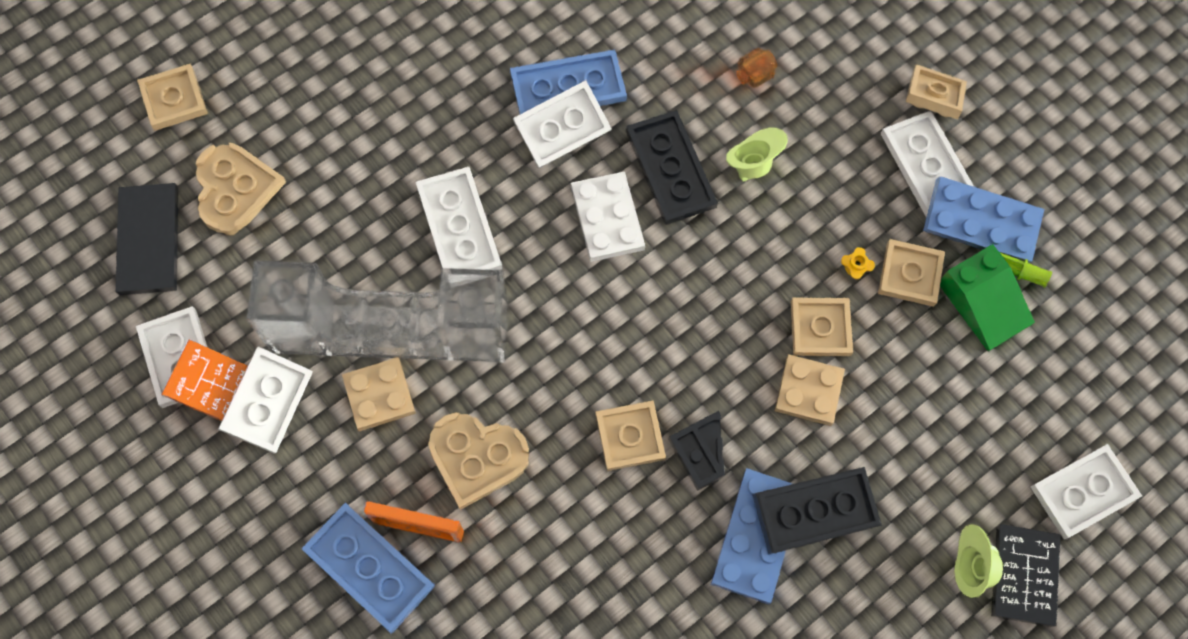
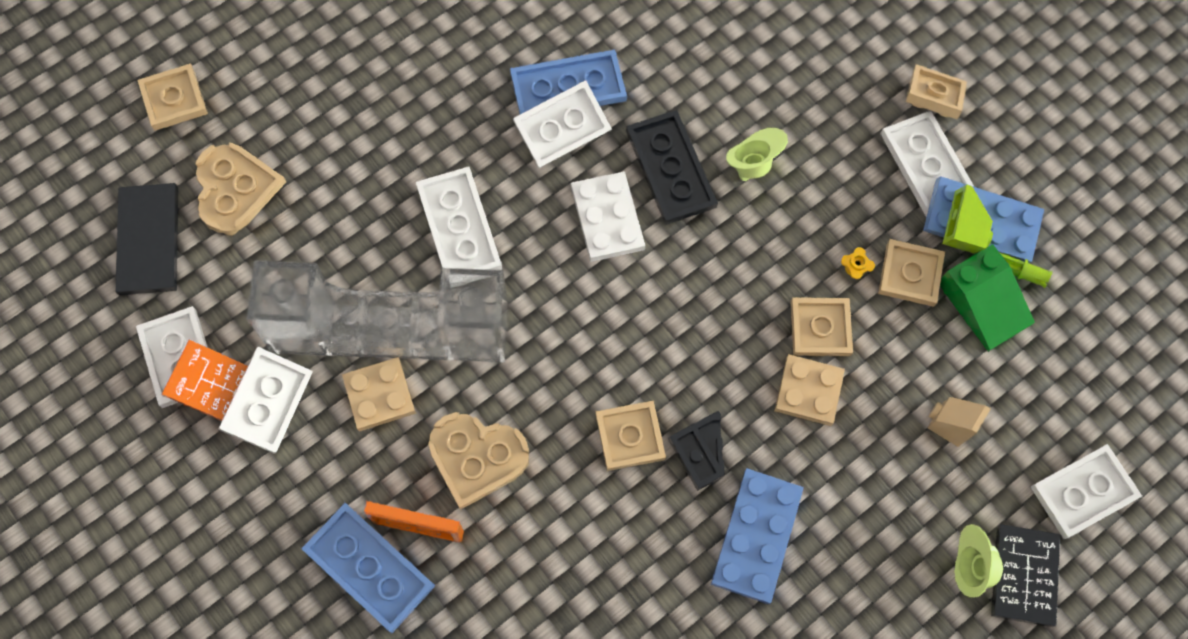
clear orange head [736,47,778,88] -> none
black tile [752,467,882,555] -> none
none -> tan slope [927,397,991,447]
none -> lime slope [942,185,993,254]

